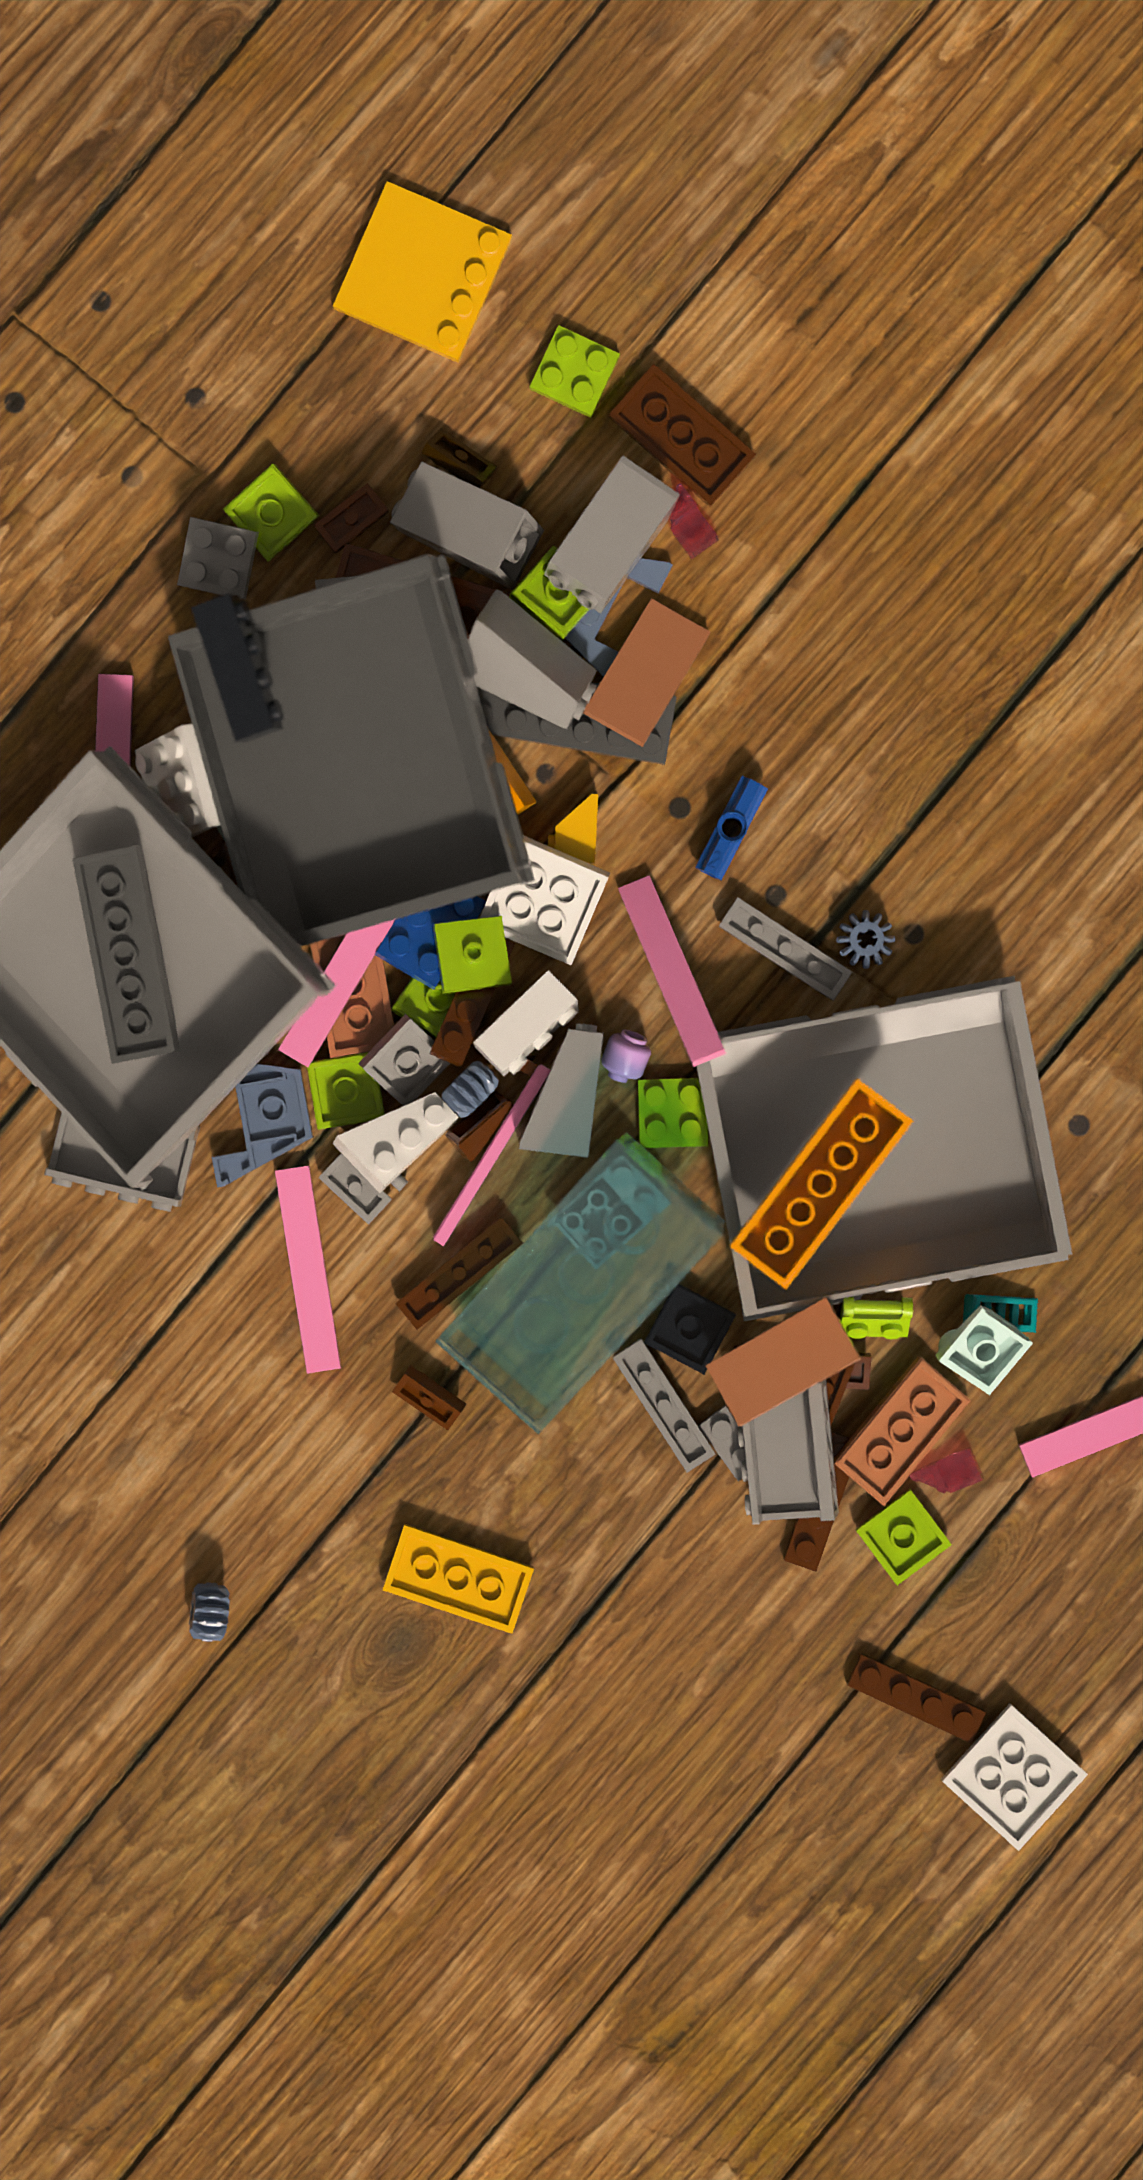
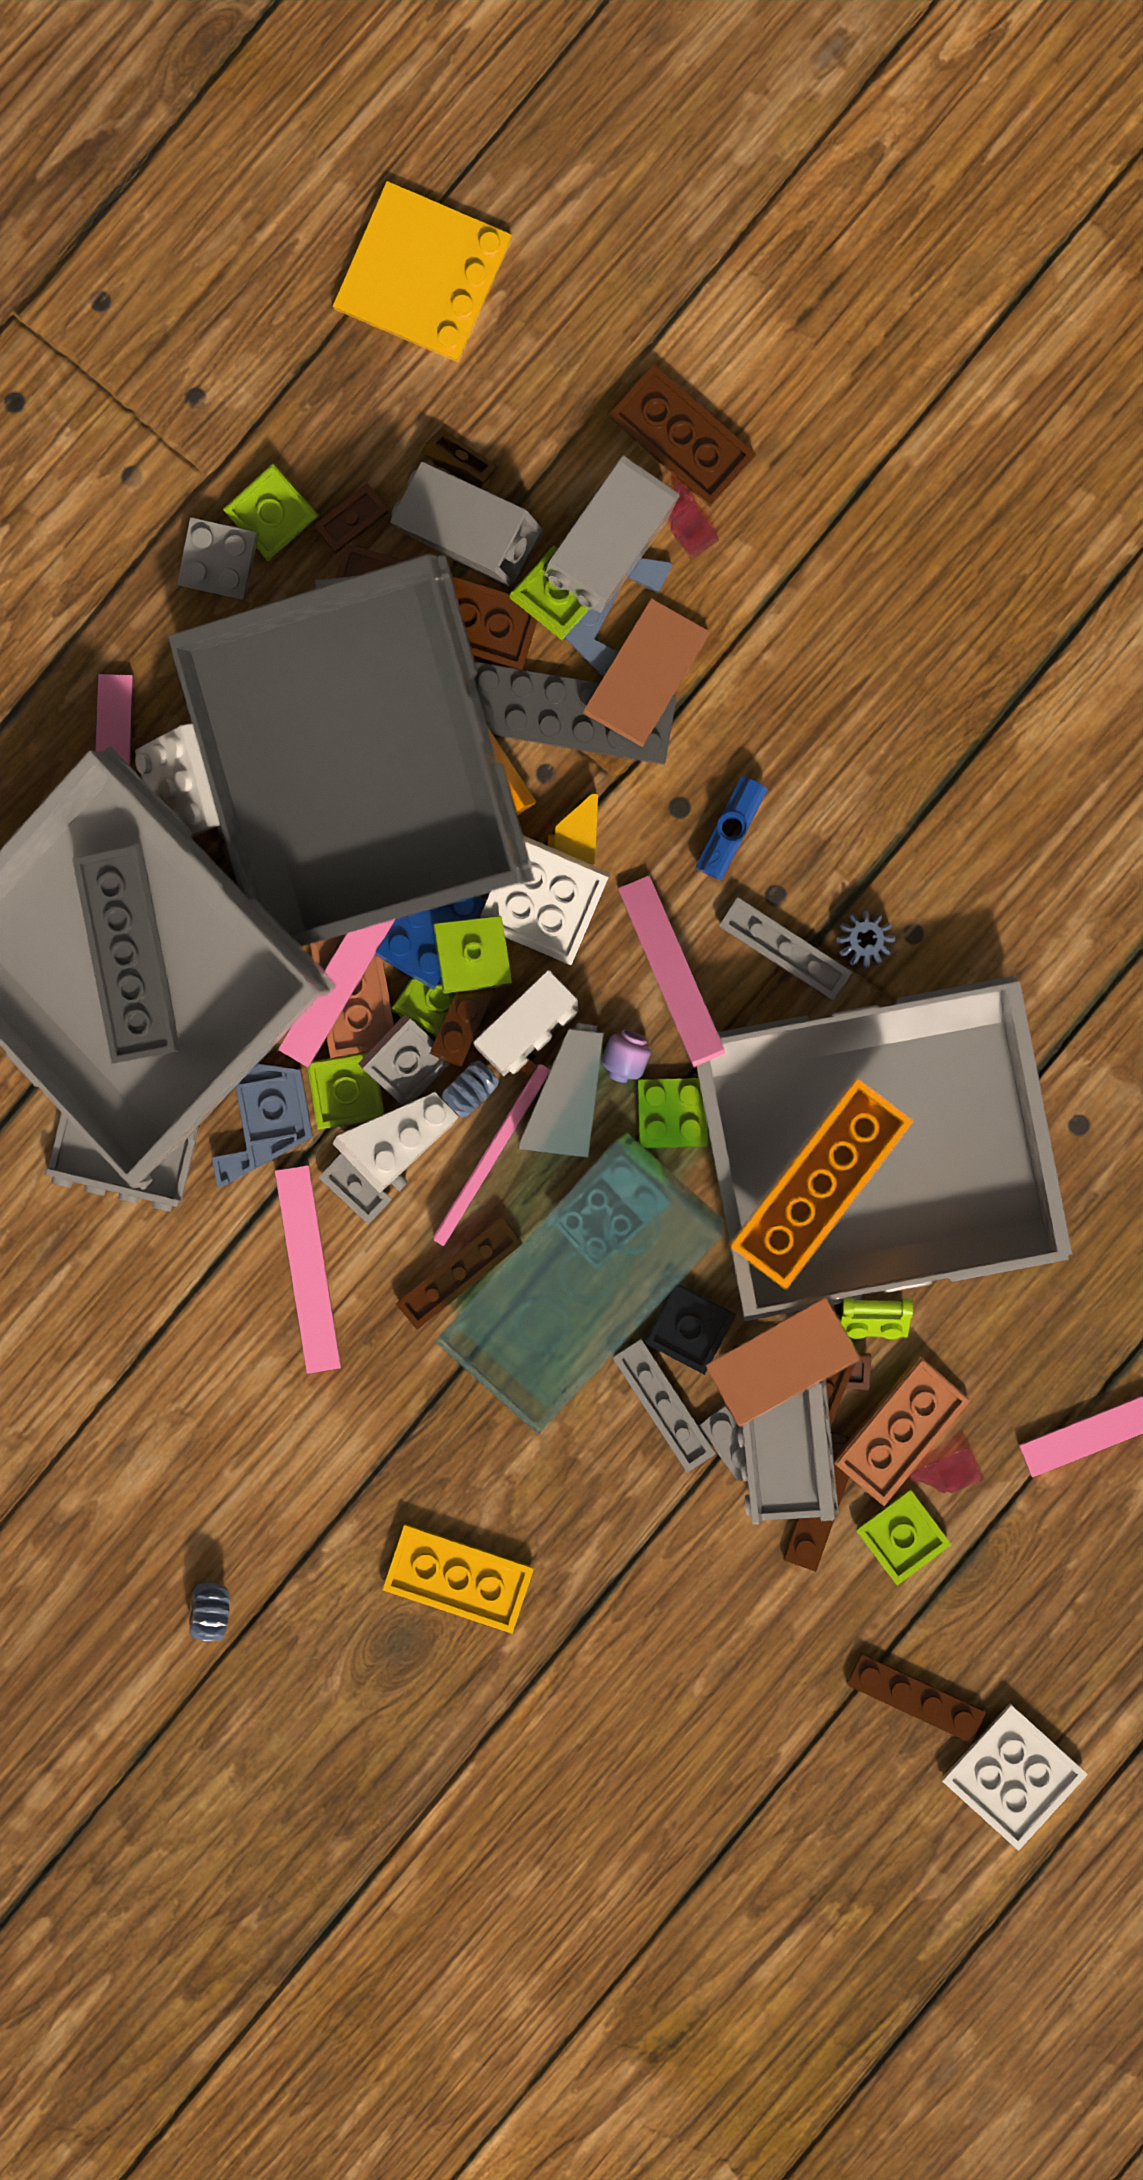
black brick [191,593,284,743] -> none
reddish brown plate [392,1365,467,1430] -> none
reddish brown slope [445,1091,513,1162] -> none
light grey slope [468,589,597,730] -> none
lime plate [530,325,620,418] -> none
light aqua slope [935,1306,1033,1395] -> none
teal slope [963,1294,1038,1333] -> none

